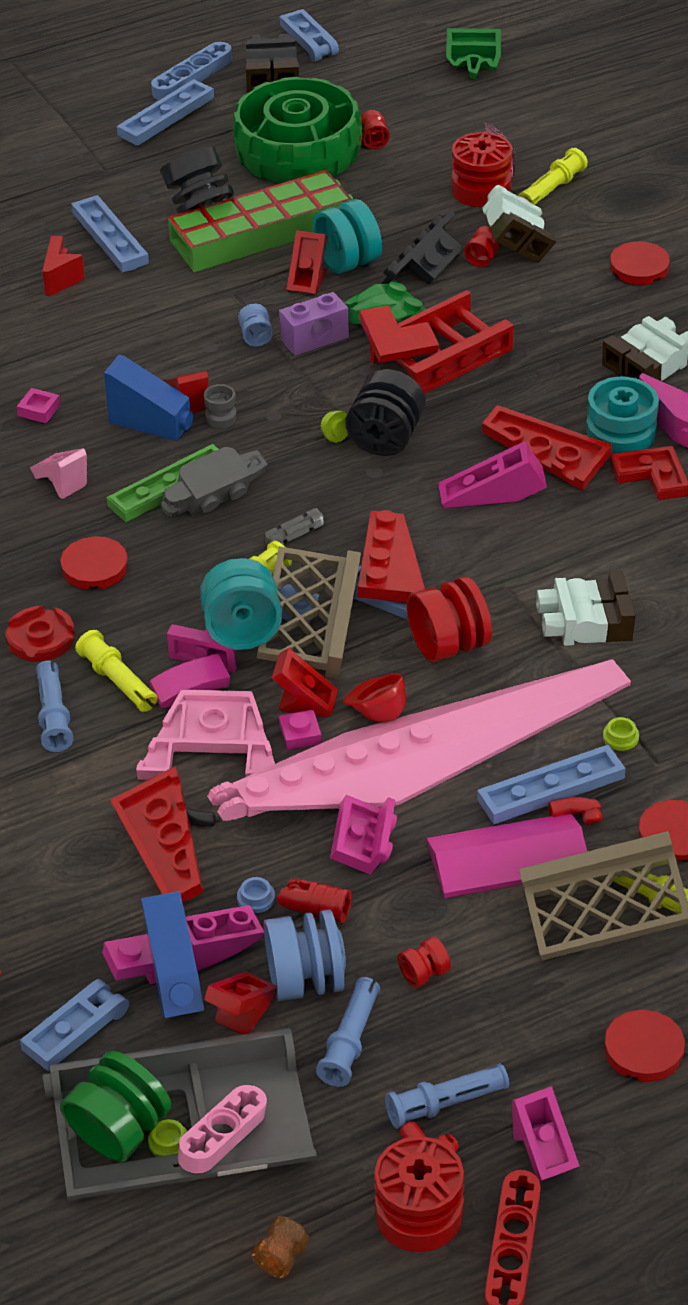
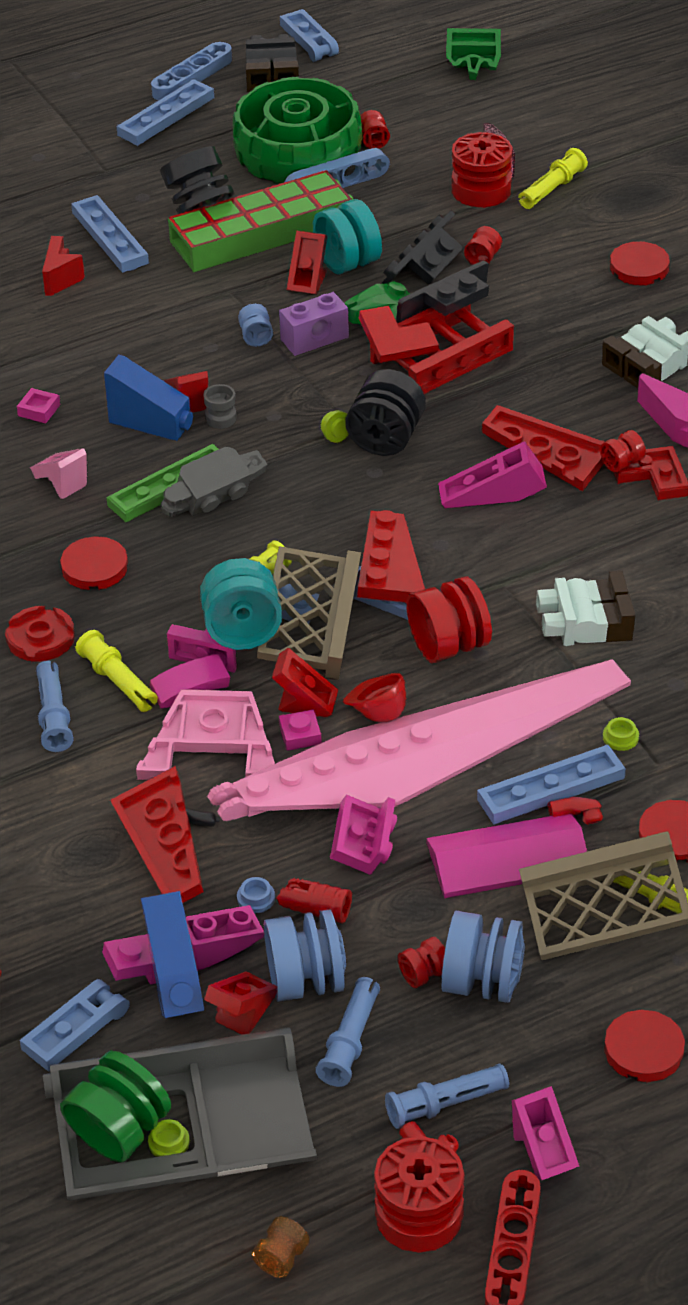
bright pink beam [178,1085,267,1173] -> none
dark grey axle [264,508,324,545] -> none
hips [482,185,557,263] -> none
teal wheel [586,376,659,454] -> none
none -> medium blue beam [285,148,390,188]
none -> black bracket [396,260,489,324]
none -> medium blue wheel [441,911,525,1003]
none -> red wheel [600,430,646,472]

